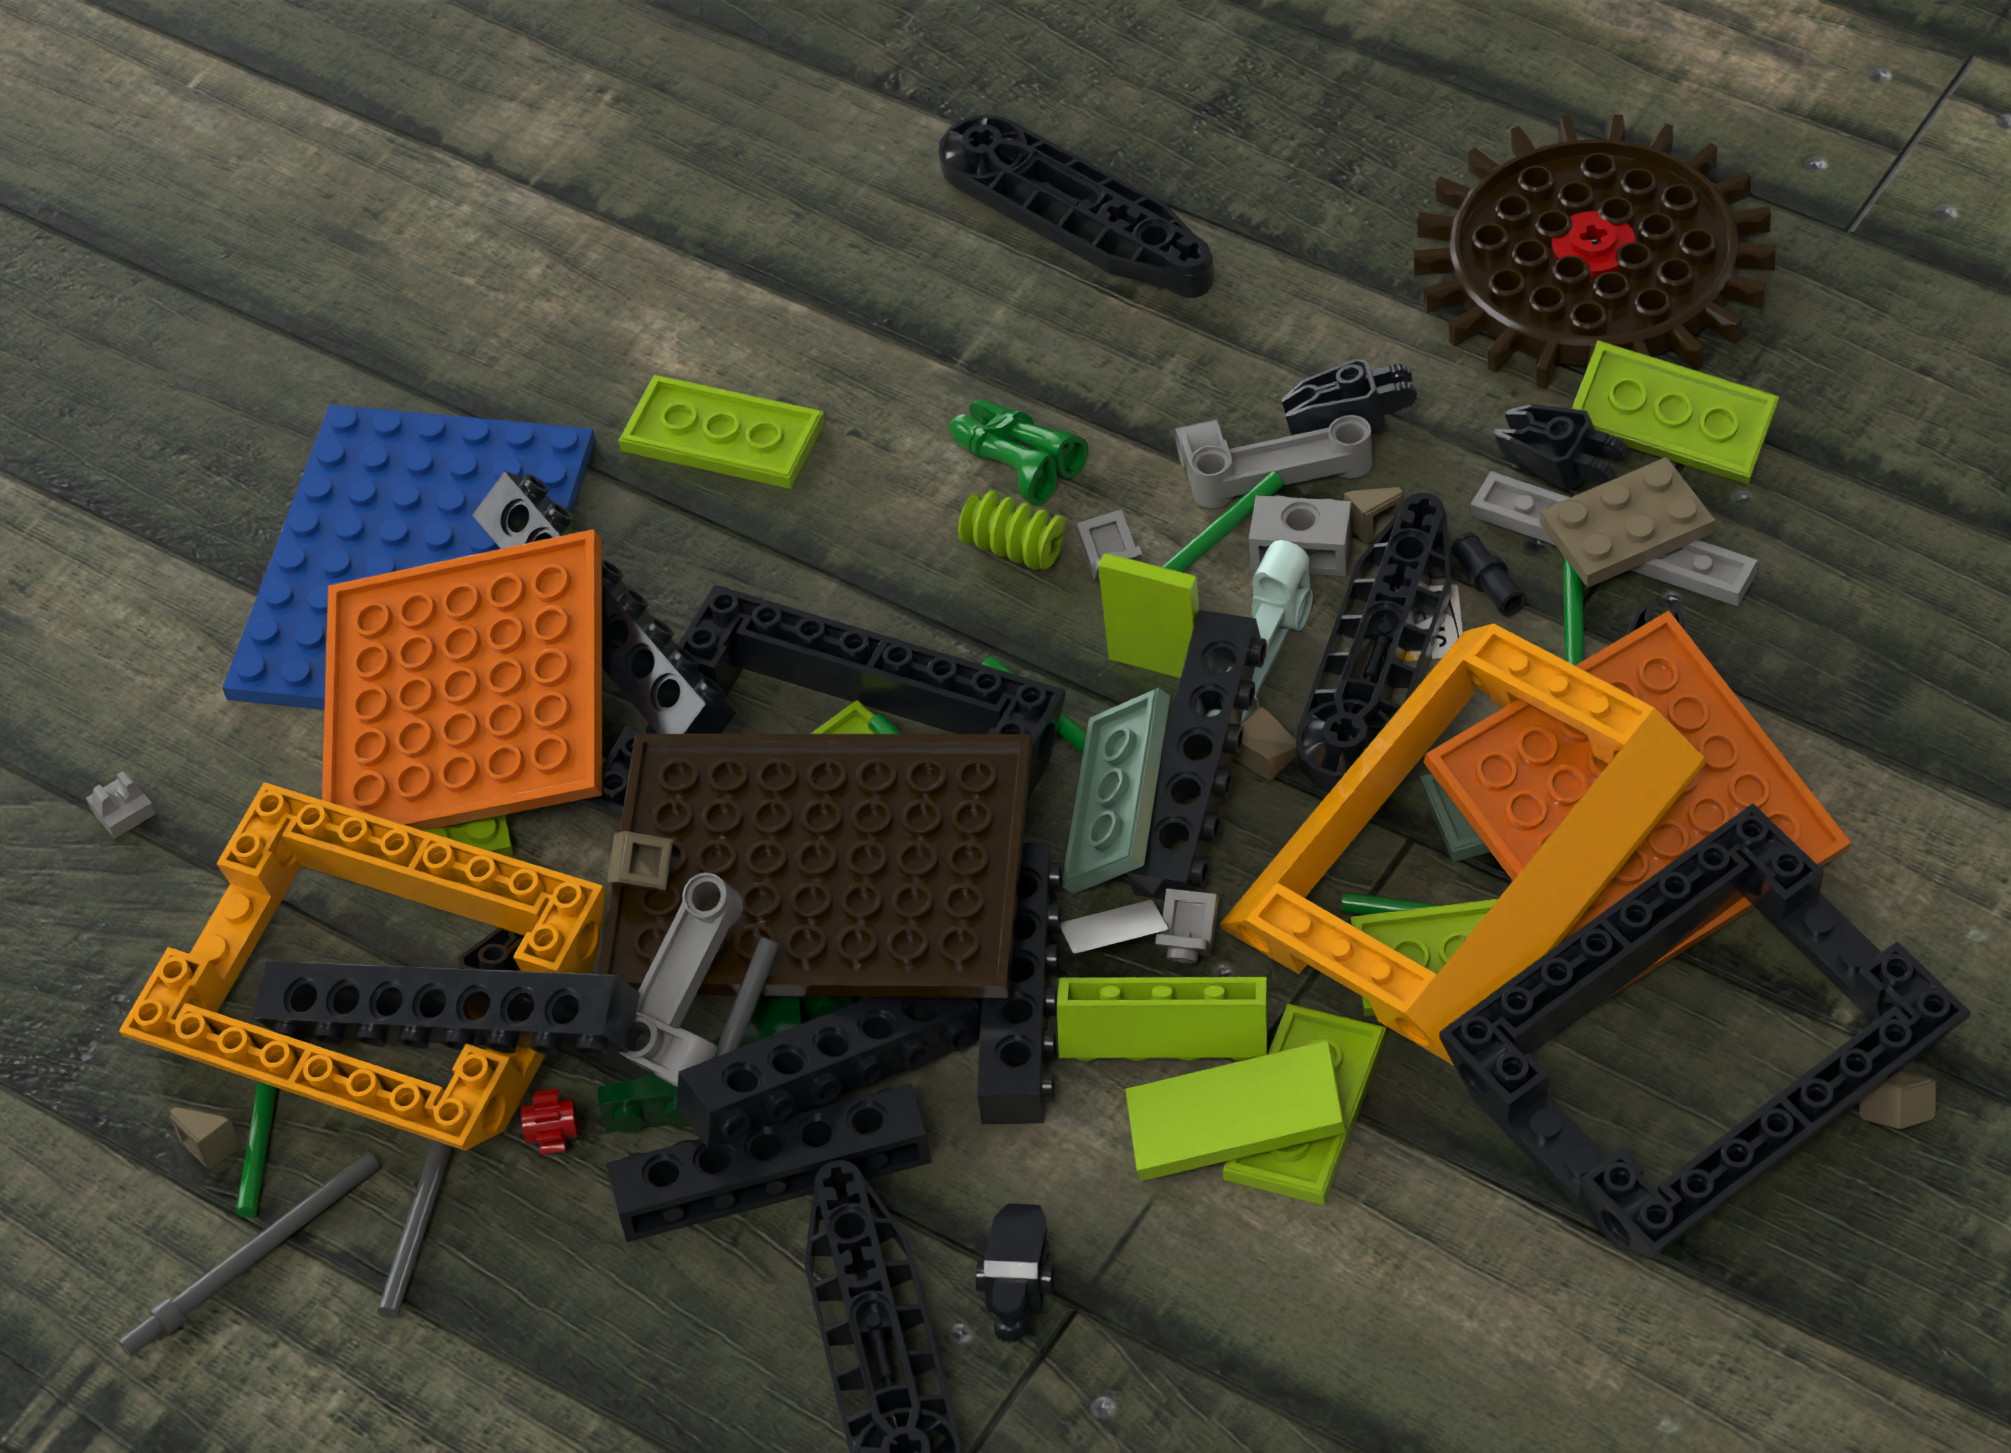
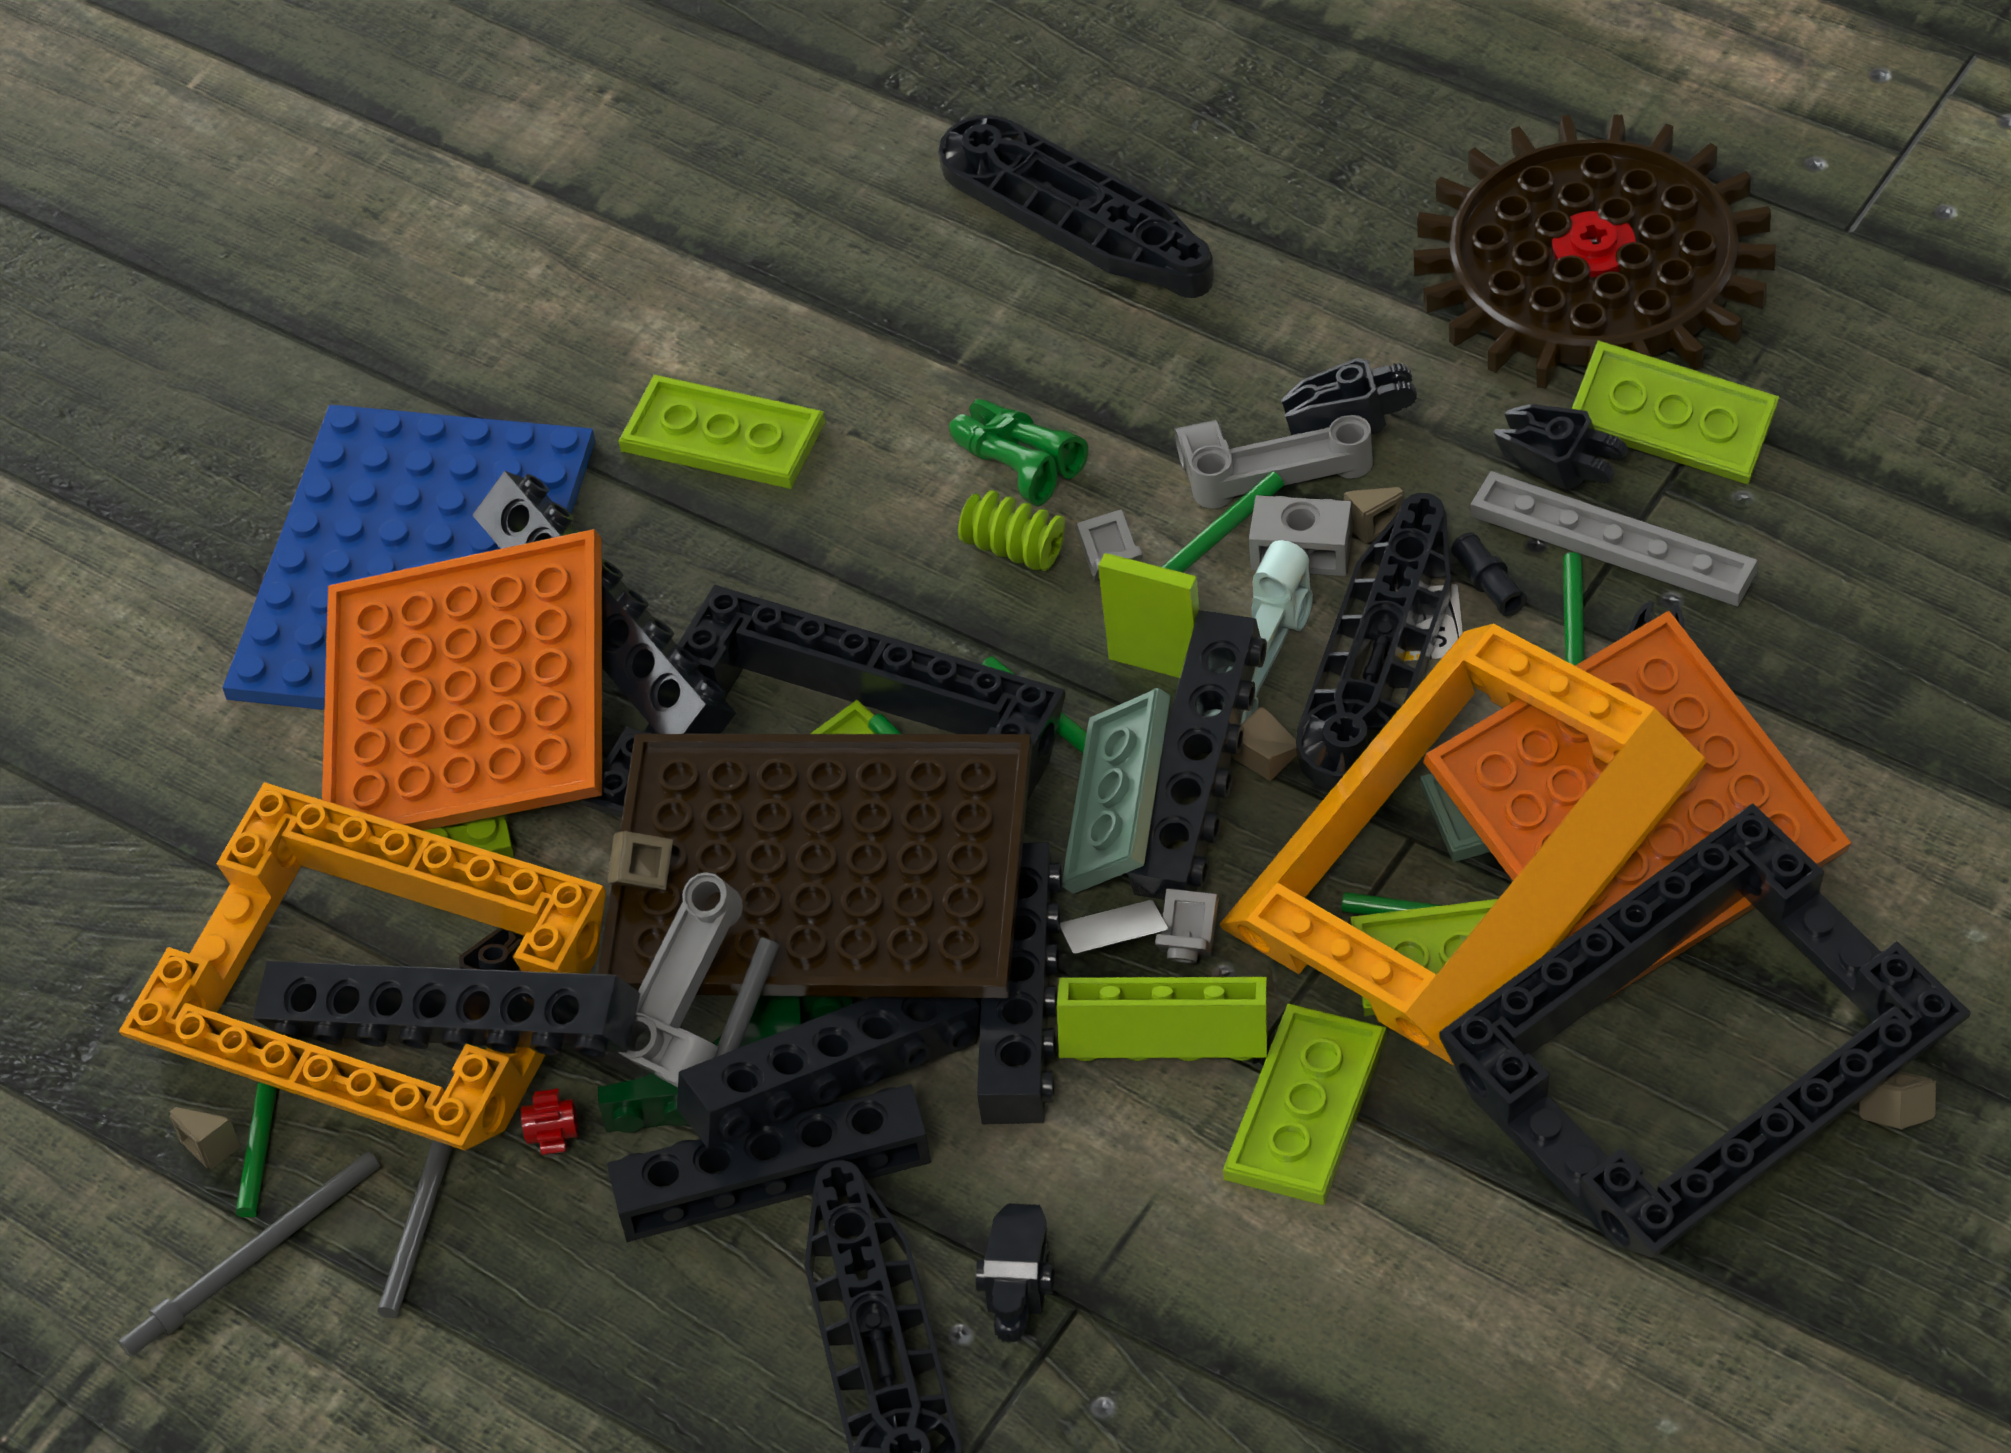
light grey tile [86,771,156,839] -> none
lime tile [1125,1040,1346,1181] -> none
dark tan plate [1539,457,1716,588] -> none

